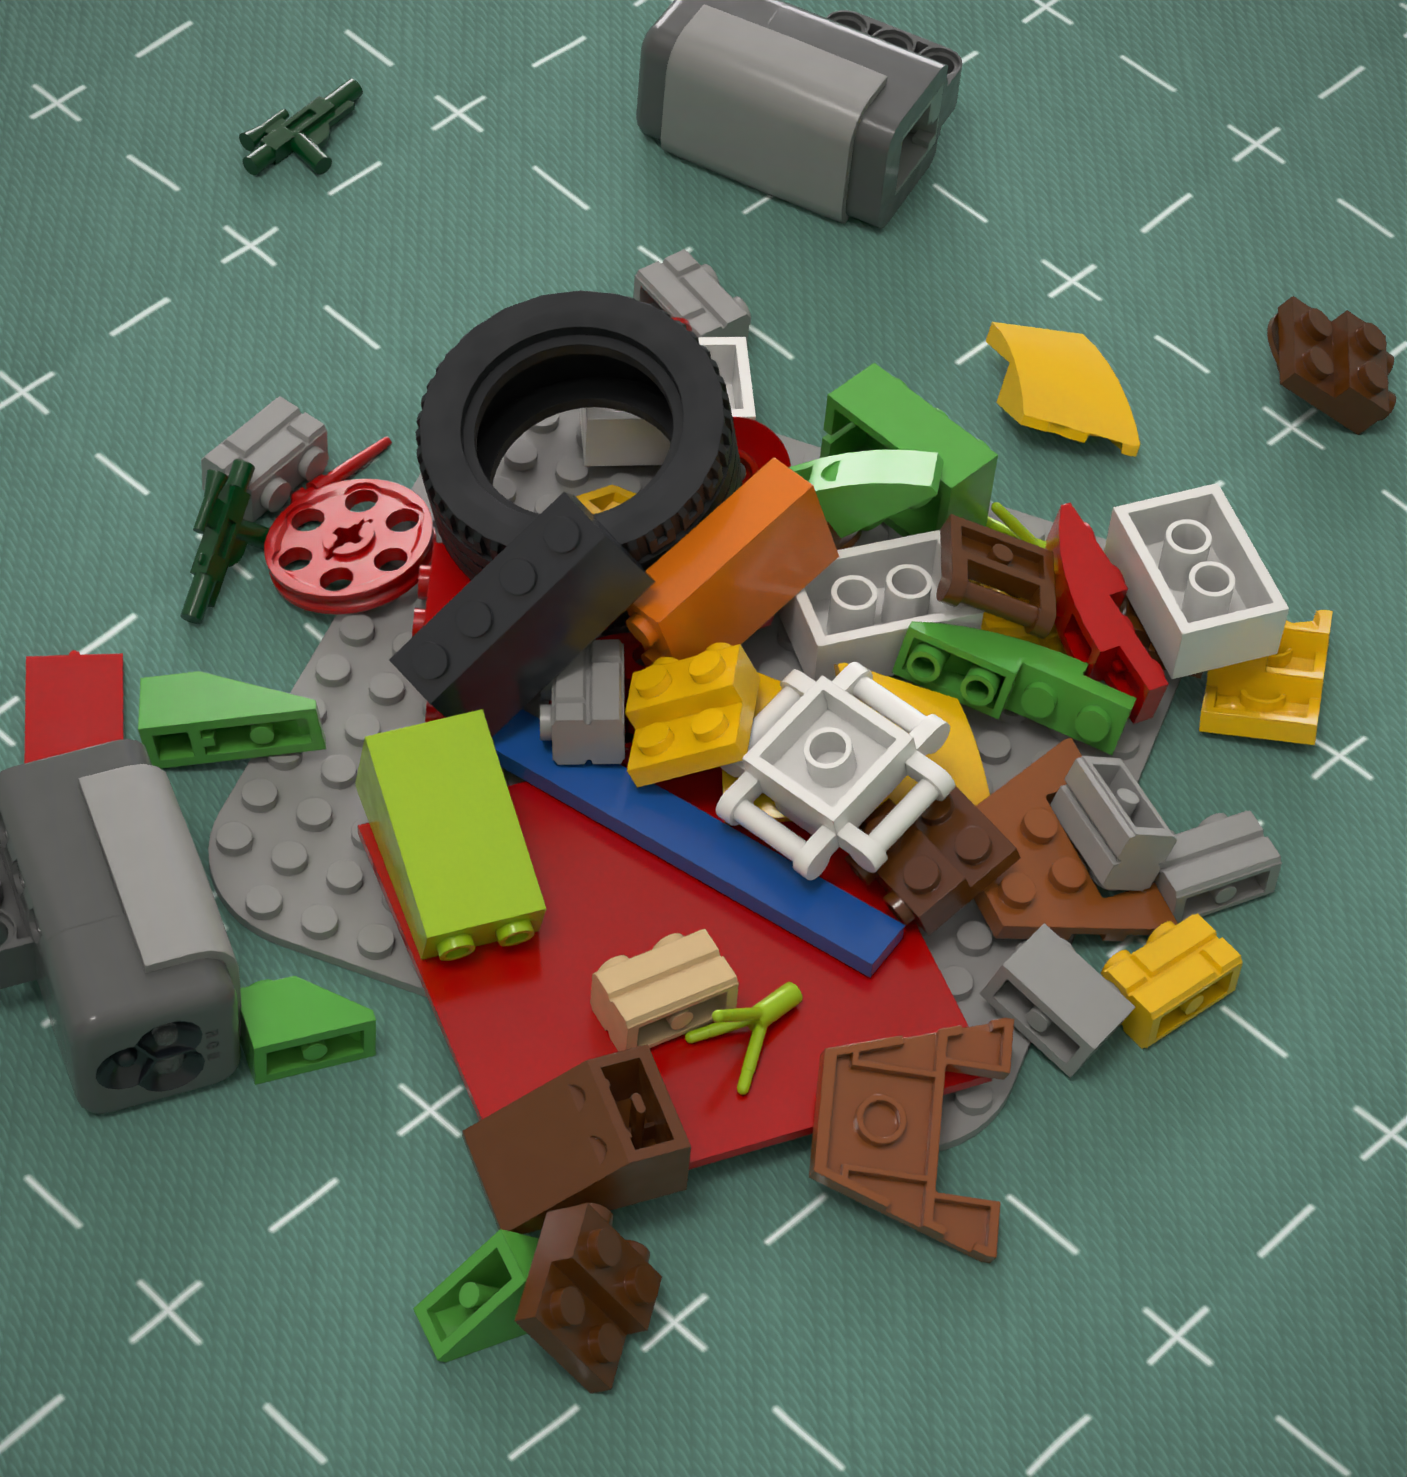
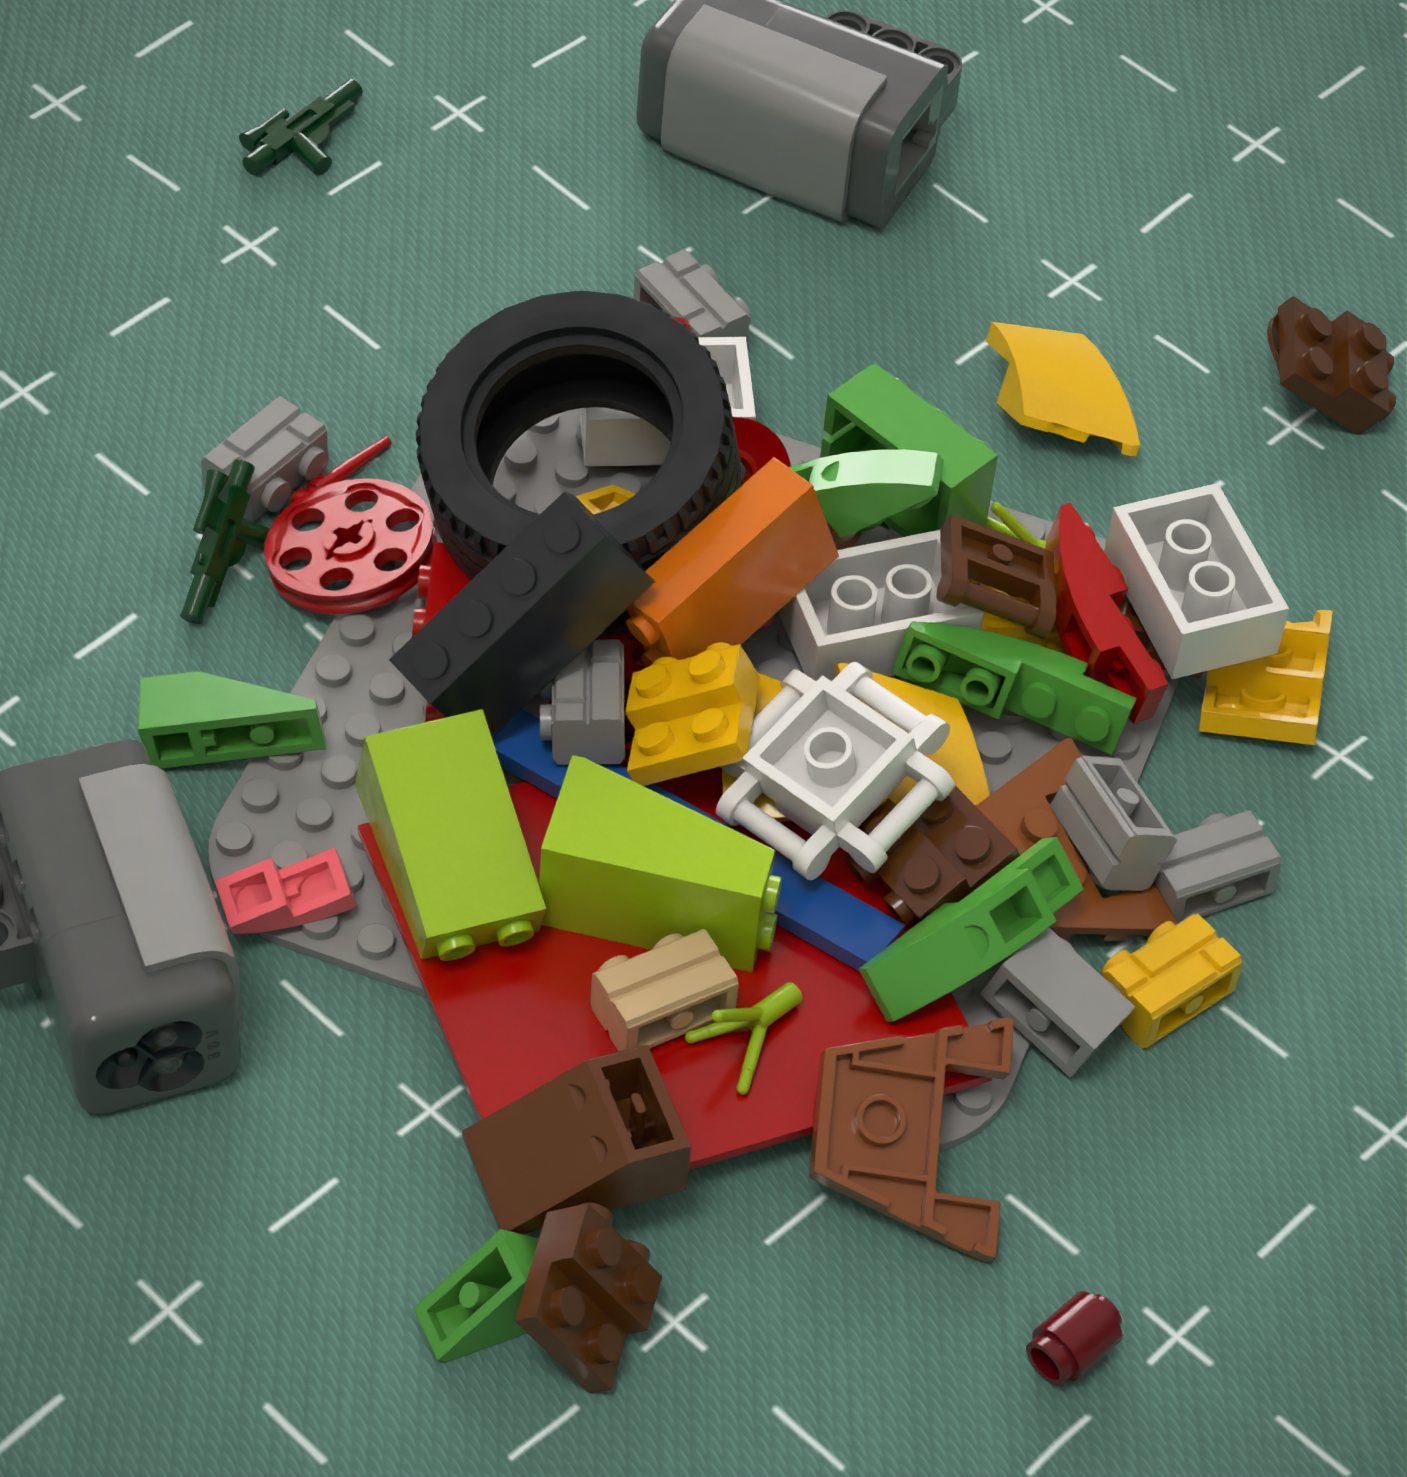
red piece [24,650,124,763] -> none
bright green slope [240,976,376,1085] -> none
none -> coral slope [215,847,358,934]
none -> lime slope [539,755,782,972]
none -> bright green slope [859,837,1084,1022]
none -> dark red brick [1026,1291,1123,1385]

